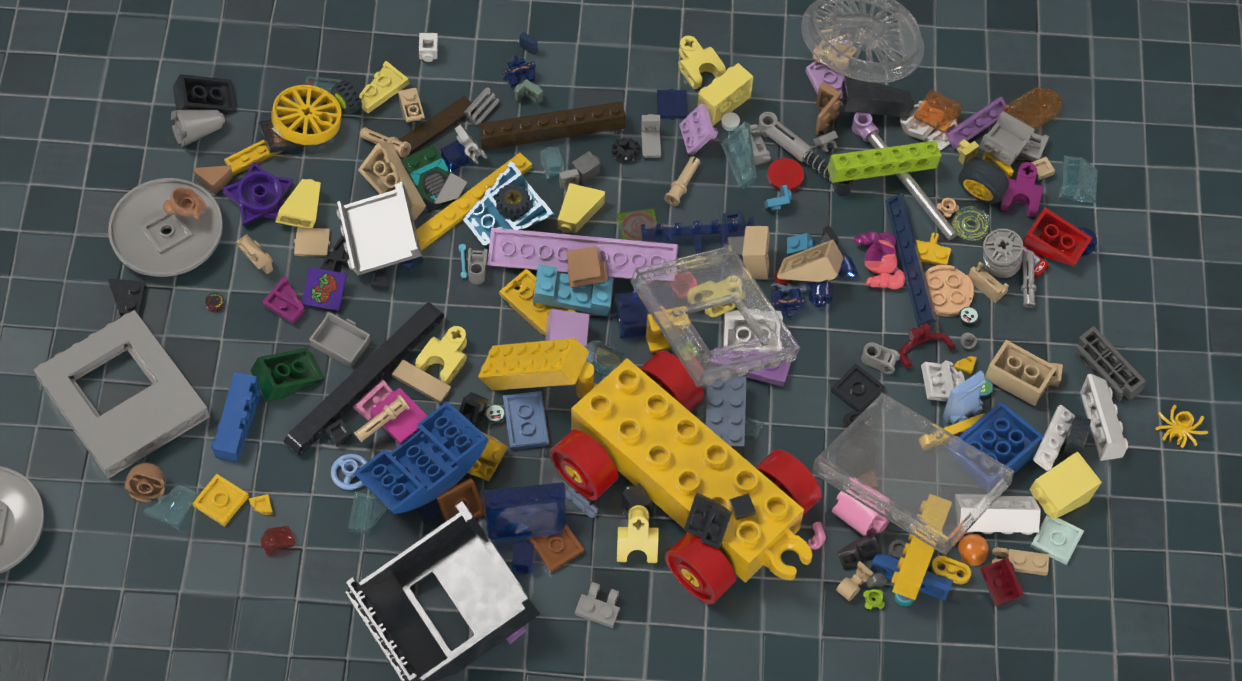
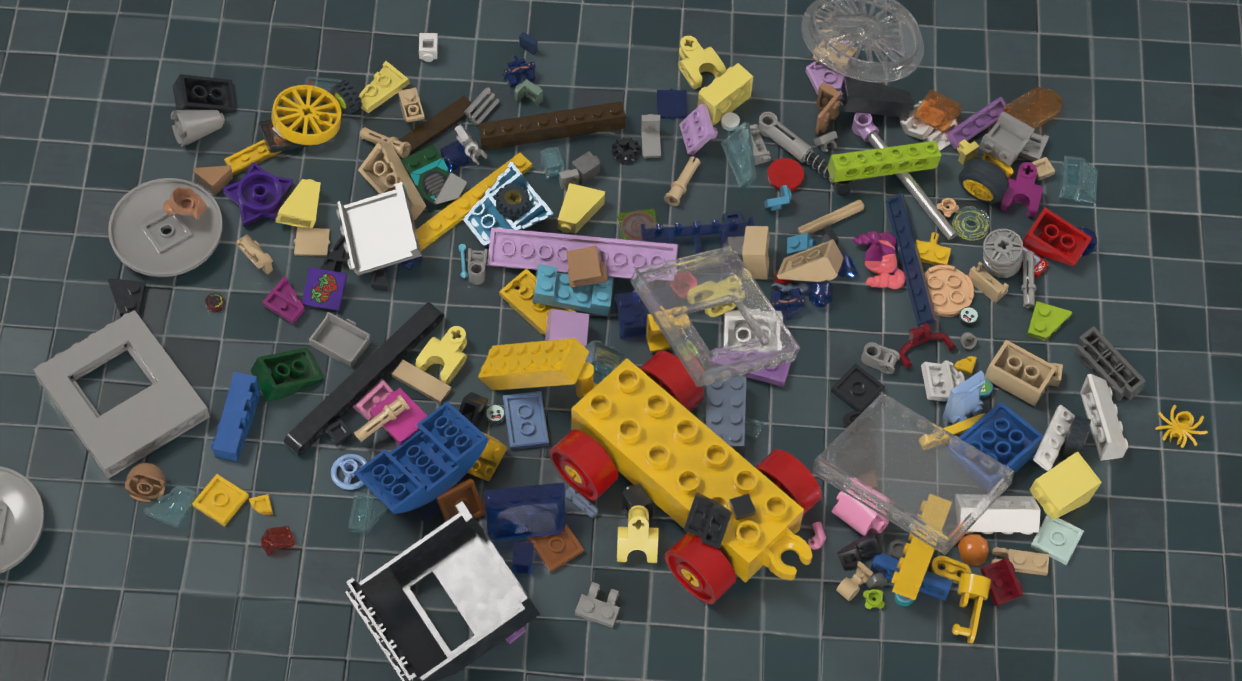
none -> tan axle [798,200,864,235]
none -> yellow piece [952,573,991,644]
none -> lime wing [1027,301,1072,341]

